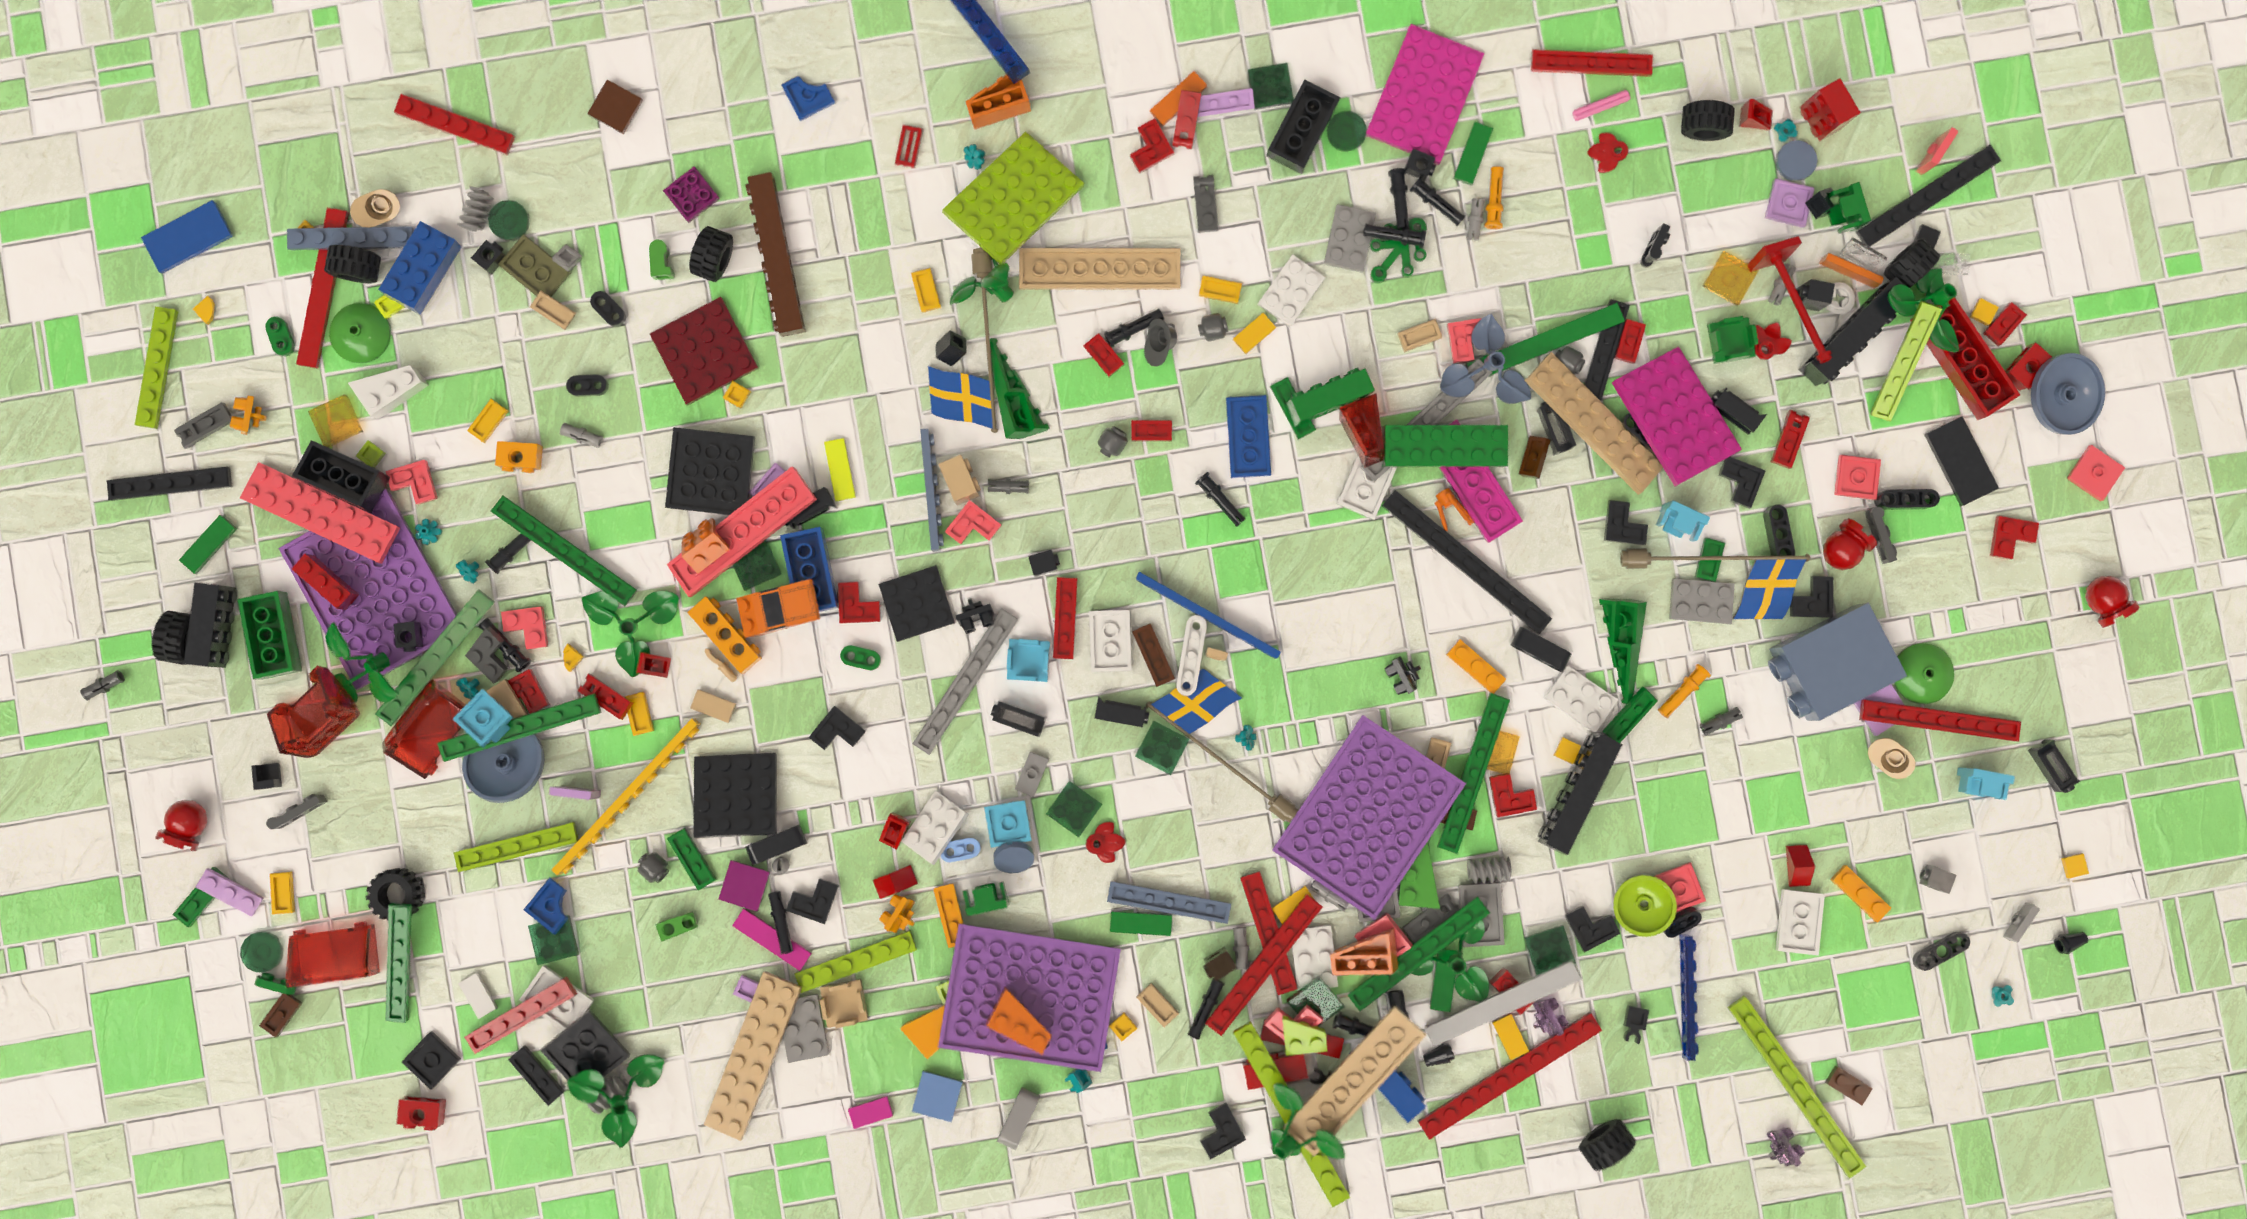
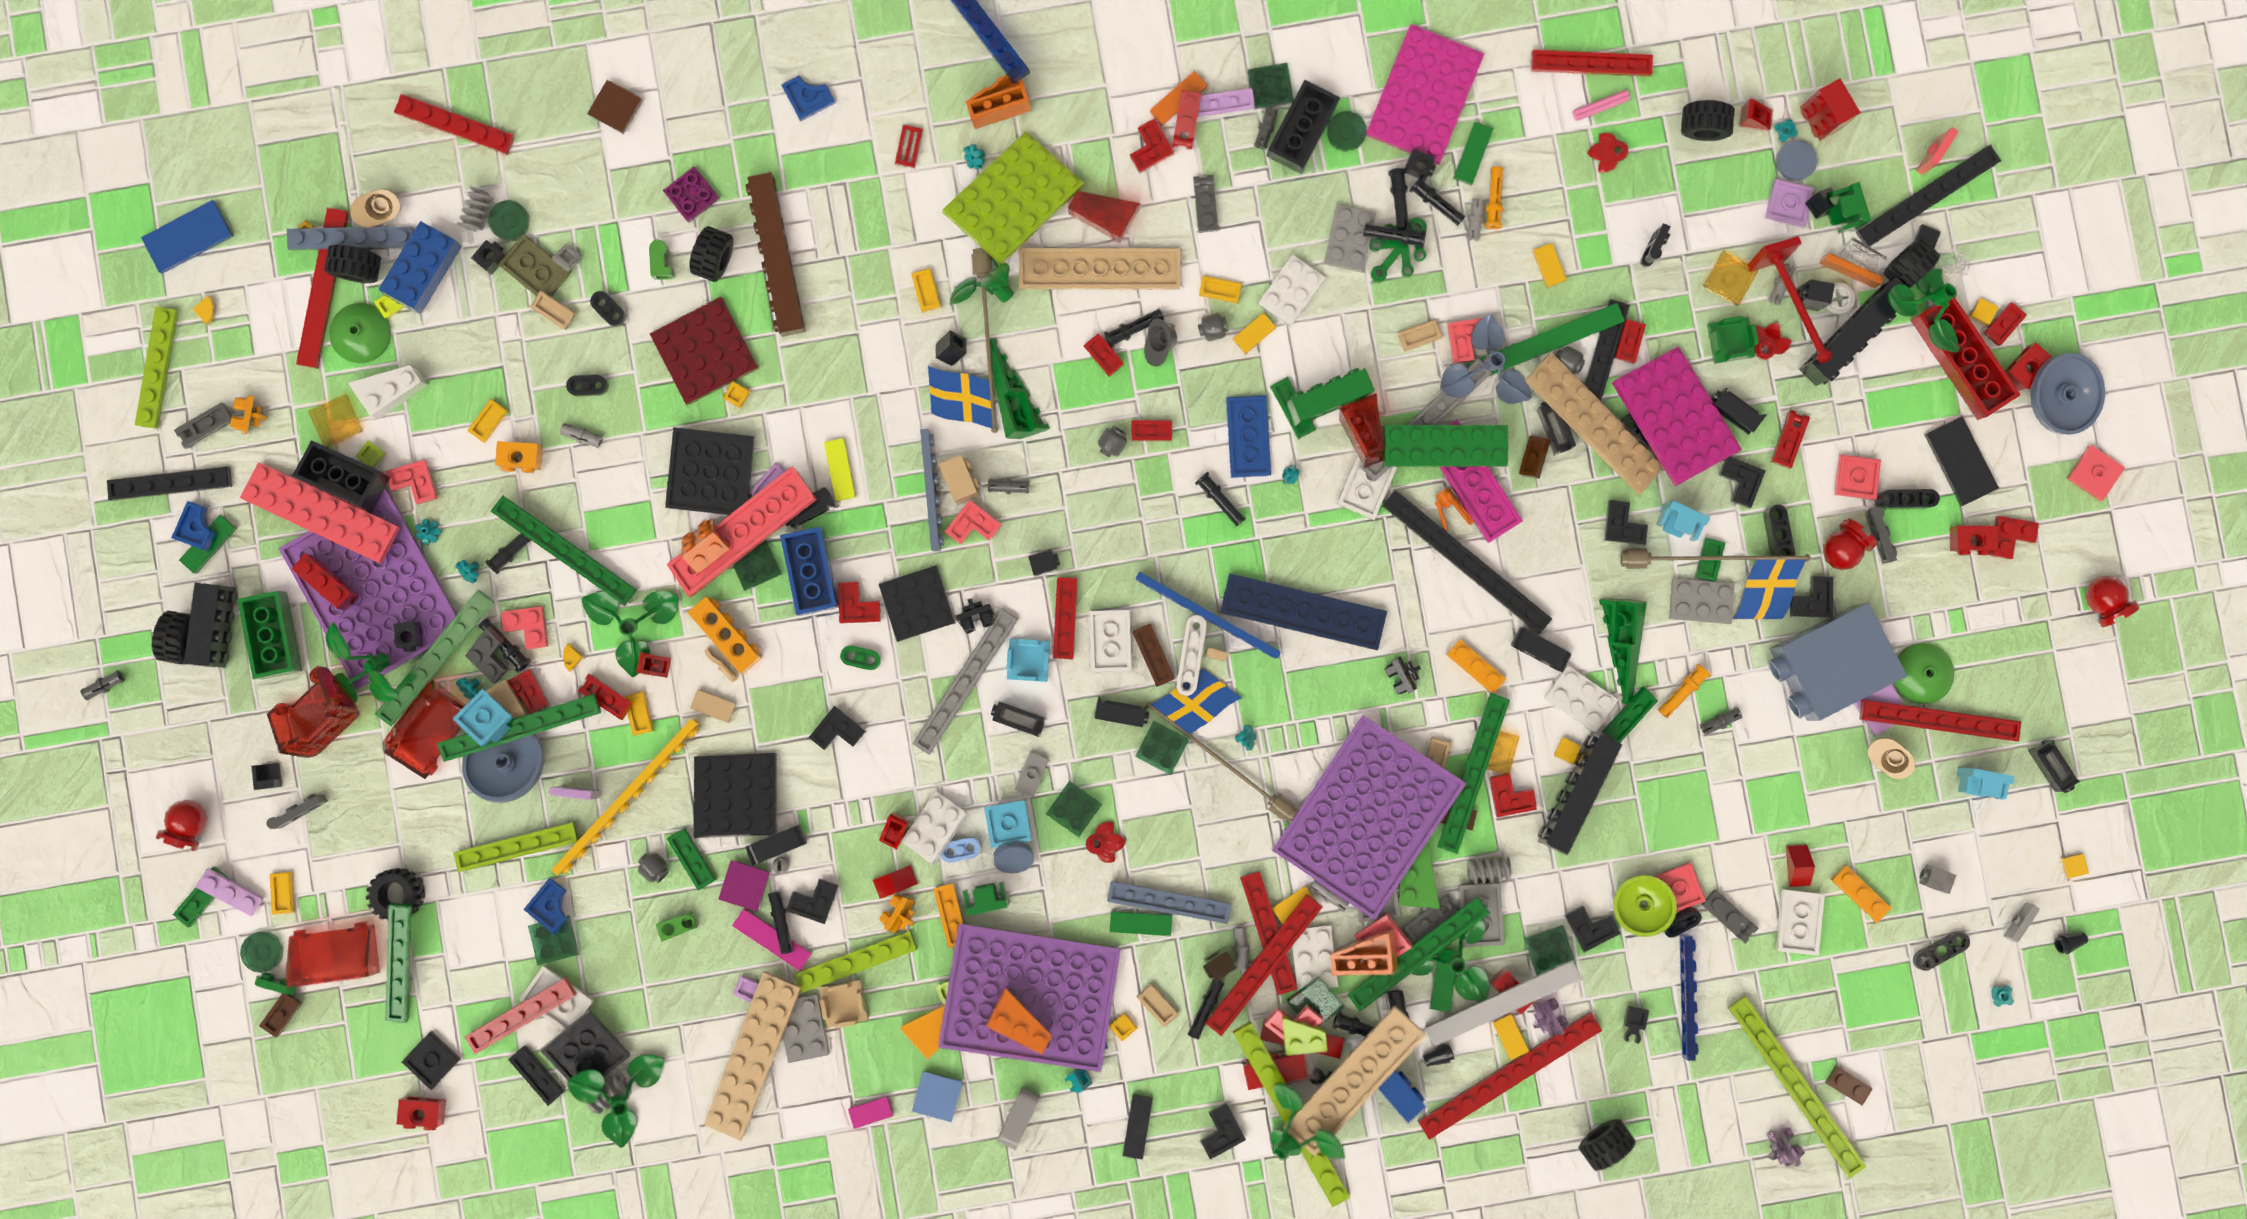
green plate [265,316,295,357] -> none
white tile [458,973,498,1019] -> none
orange slope [736,579,820,638] -> none
lime plate [1870,301,1942,422] -> none
none -> blue tile [171,501,216,552]
none -> clear red wedge [1068,191,1140,243]
none -> black tile [1122,1094,1153,1160]
none -> dark blue plate [1220,573,1387,651]
none -> dark grey pin [1254,107,1279,150]
none -> teal plate [1282,465,1299,484]
none -> yellow tile [1532,243,1567,288]
none -> dark grey plate [1701,890,1759,944]
none -> red brick [1950,525,1998,556]

